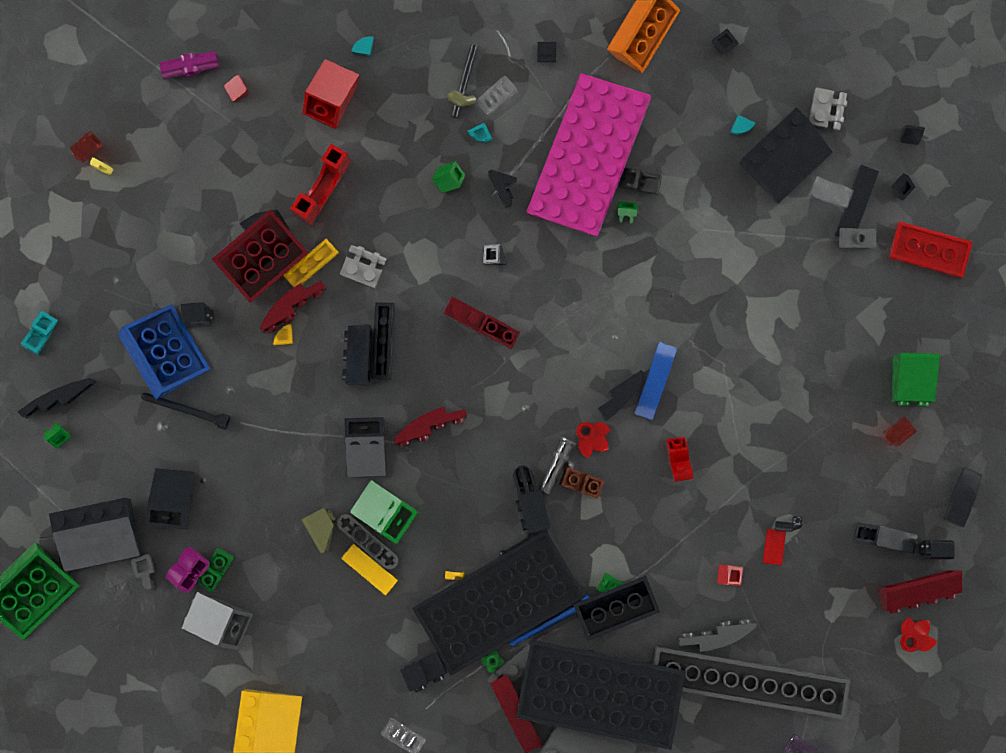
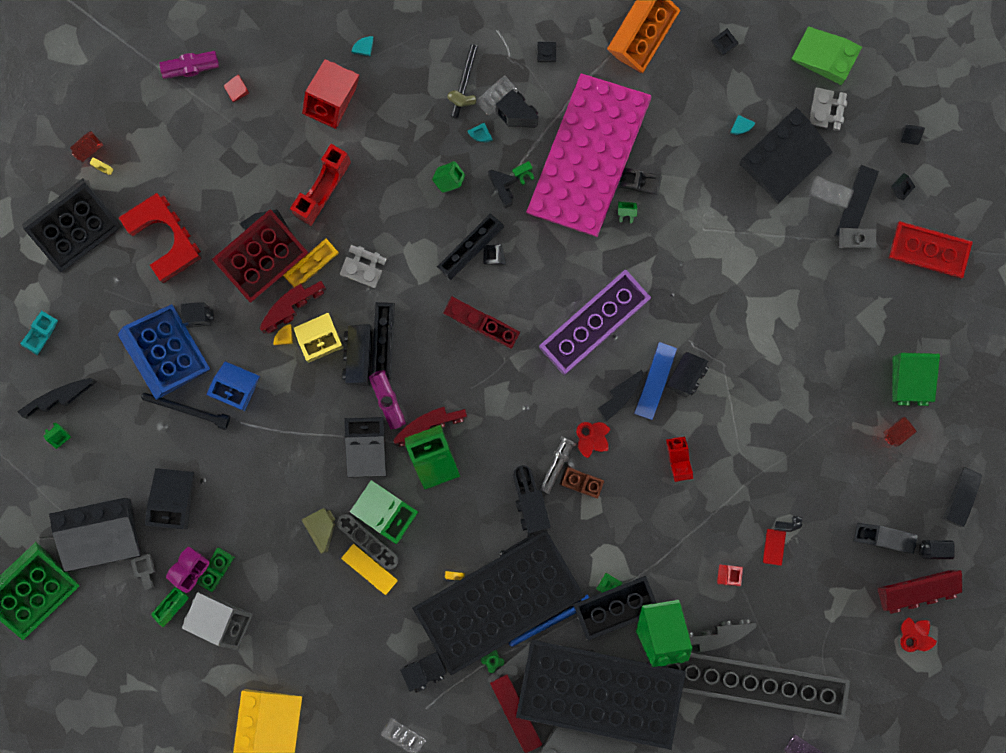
none -> black slope [22,178,121,273]
none -> red arch [119,193,202,283]
none -> green plate [151,587,189,627]
none -> blue slope [206,361,260,411]
none -> light yellow slope [294,313,344,363]
none -> magenta piece [368,370,406,429]
none -> green slope [404,425,461,490]
none -> black brick [437,213,504,281]
none -> black slope [496,89,539,128]
none -> green tile [512,161,534,185]
none -> medium lavender brick [539,269,651,376]
none -> green slope [636,600,692,667]
none -> black slope [666,352,709,398]
none -> bright green slope [791,27,862,85]

